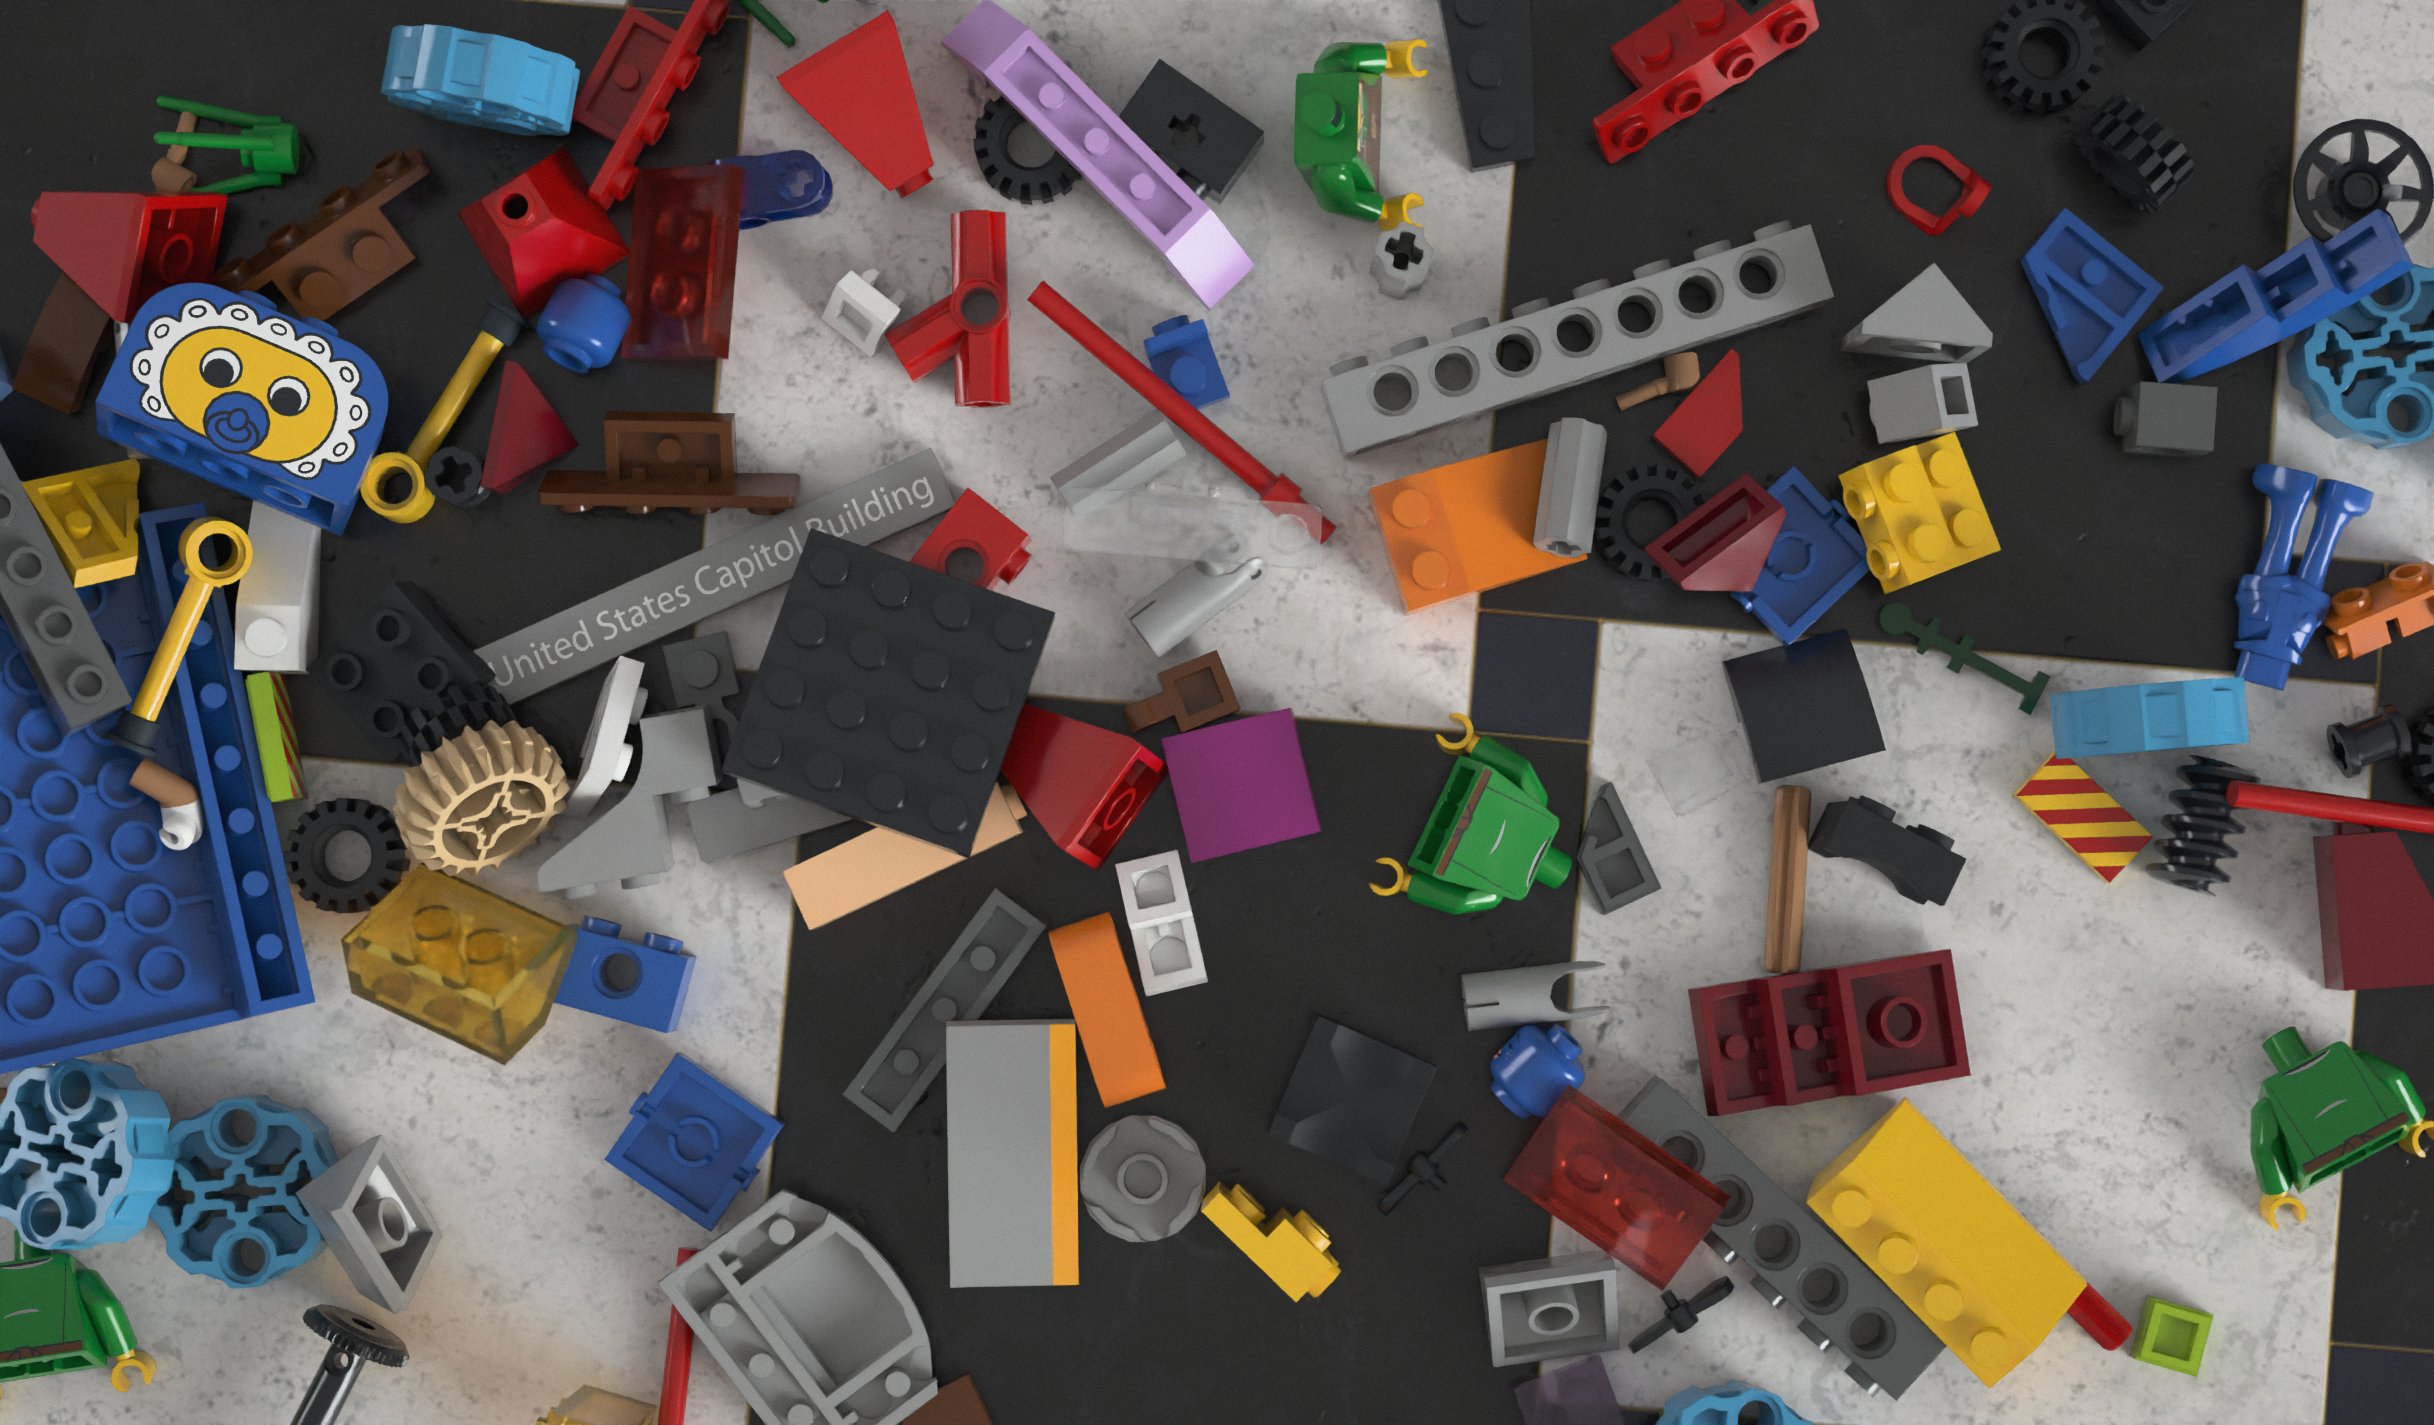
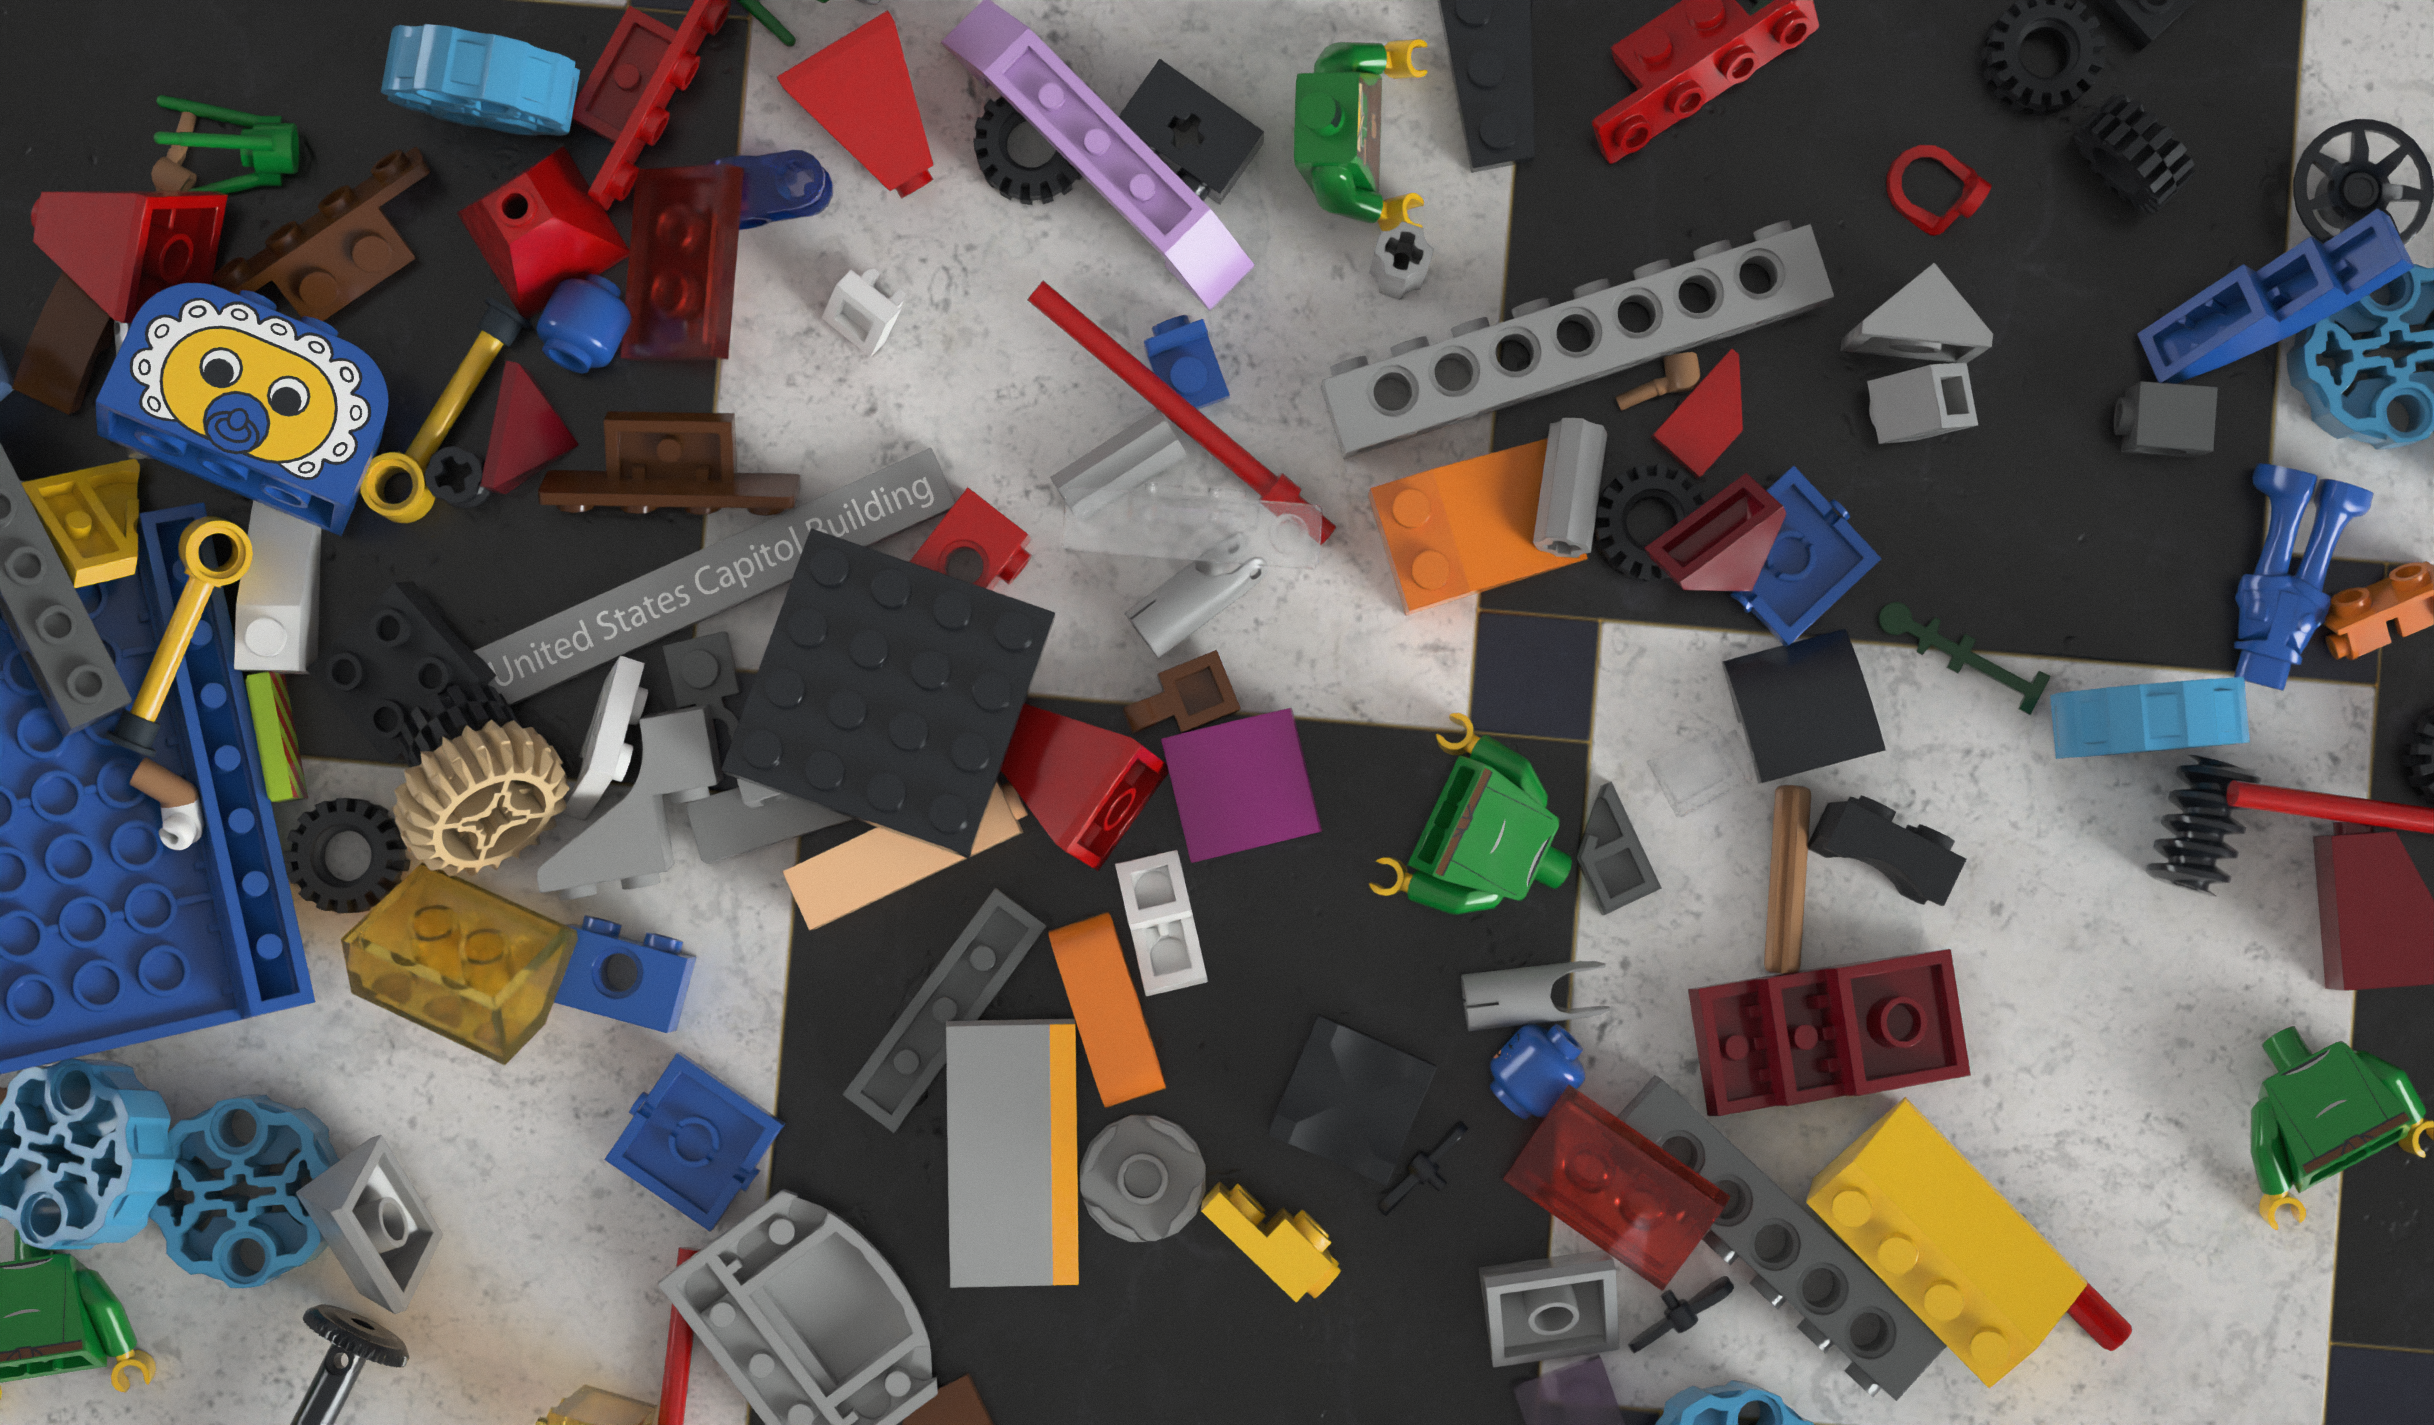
red piece [884,210,1011,408] -> none
yellow plate [1838,432,2001,594] -> none
tile [2012,750,2153,883] -> none
blue wing [2020,208,2164,385] -> none
lime tile [2130,1295,2214,1377] -> none
black bush [2327,704,2413,778] -> none

